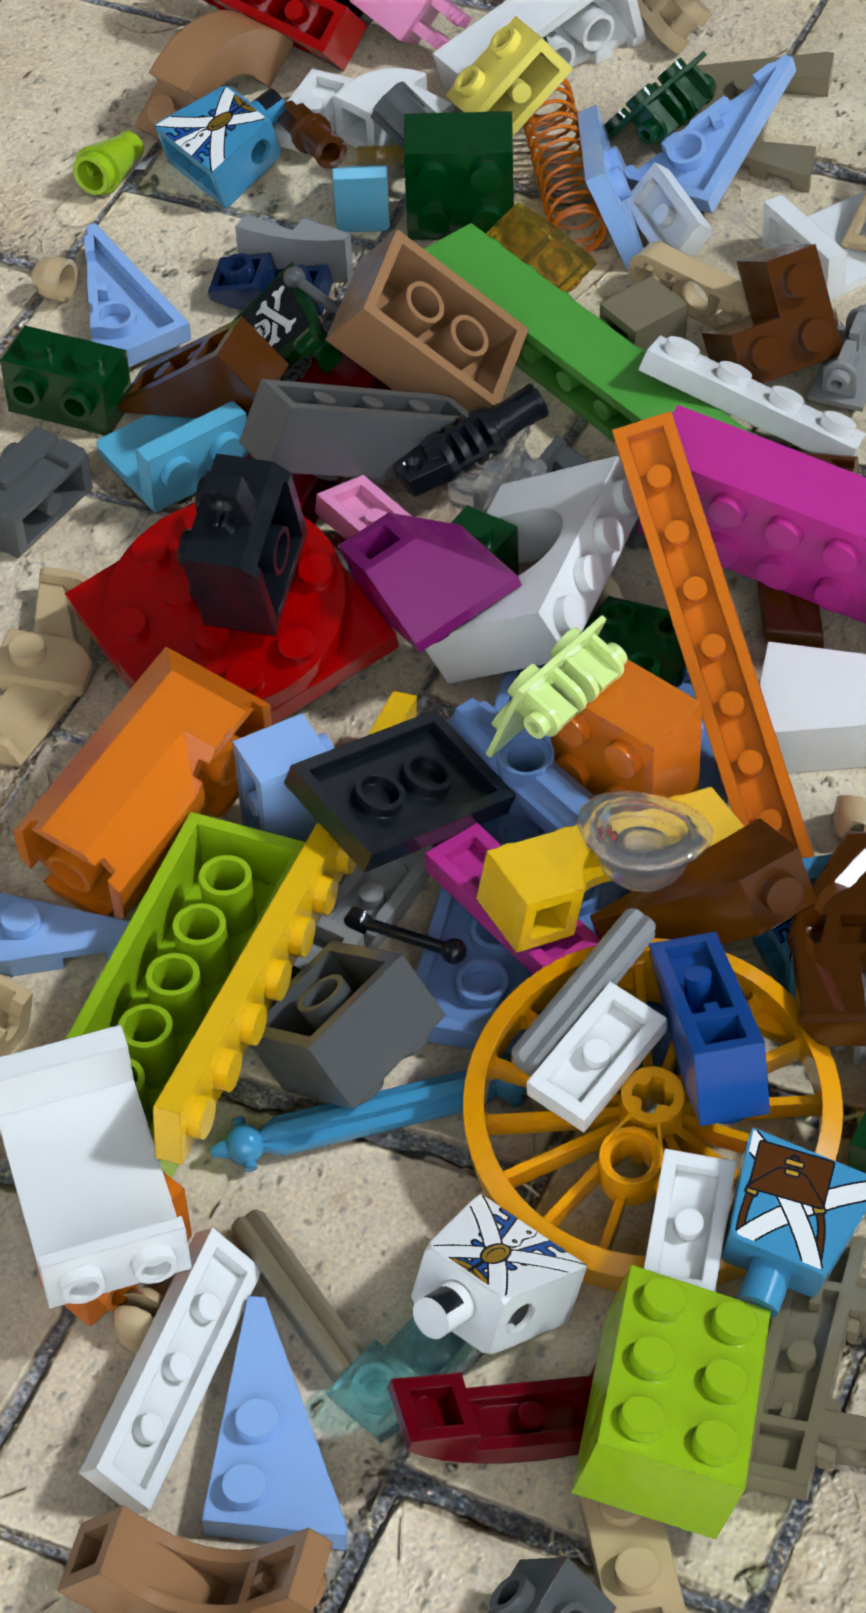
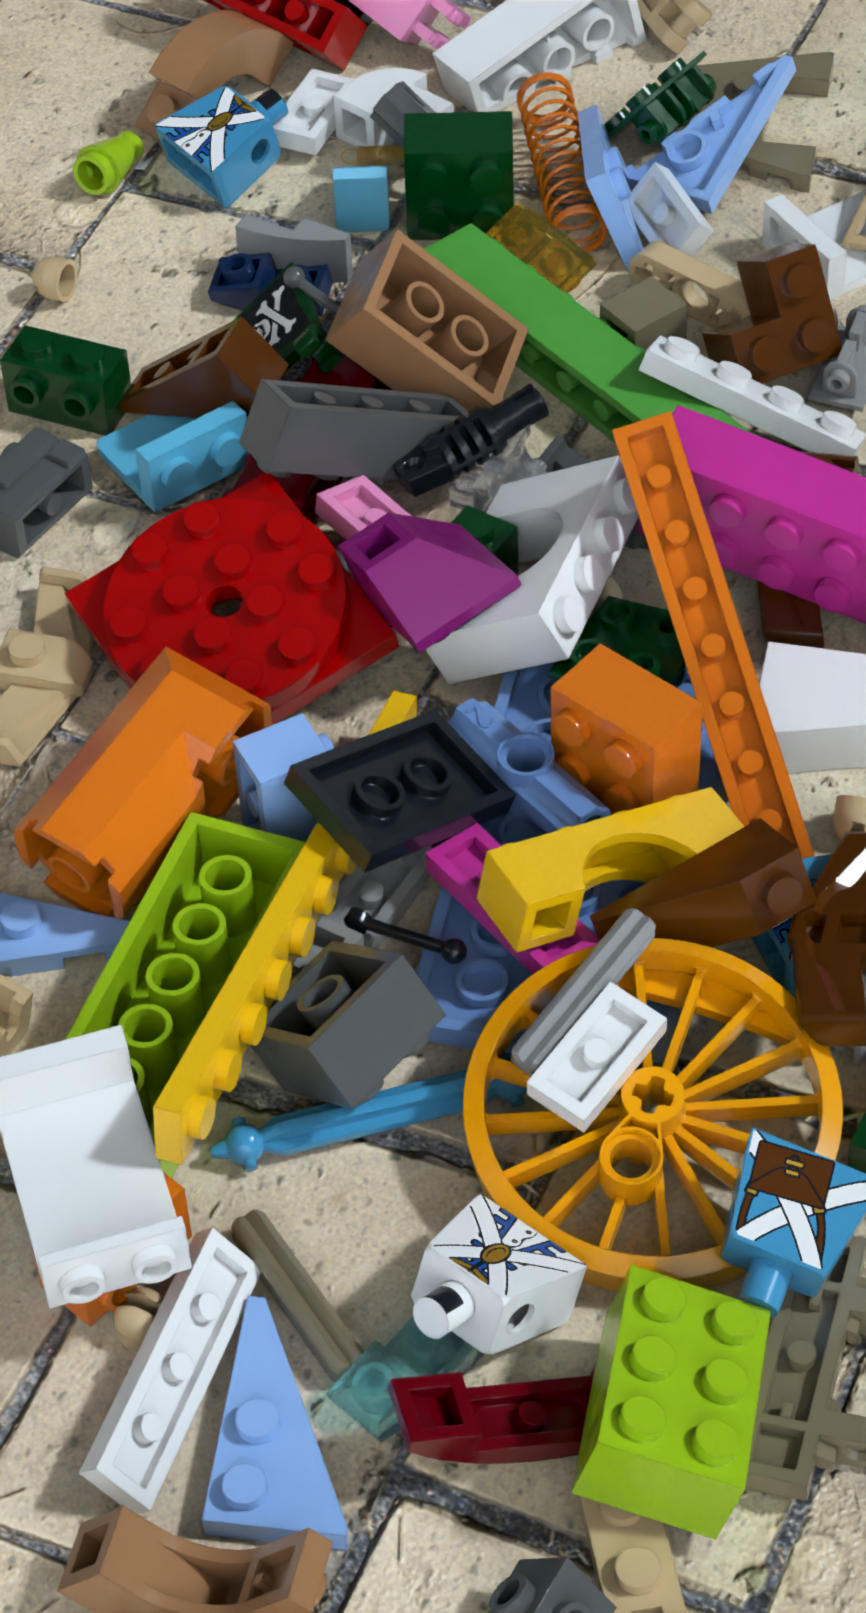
light blue wing [84,223,191,367] -> none
black hinge [178,453,308,636] -> none
reddish brown axle [278,100,347,169] -> none
light yellow brick [445,16,573,136] -> none
yellowish green hinge [486,615,627,758] -> none
clear hat [577,790,713,892] -> none
white plate [644,1149,736,1292] -> none
blue slope [649,932,770,1126] -> none

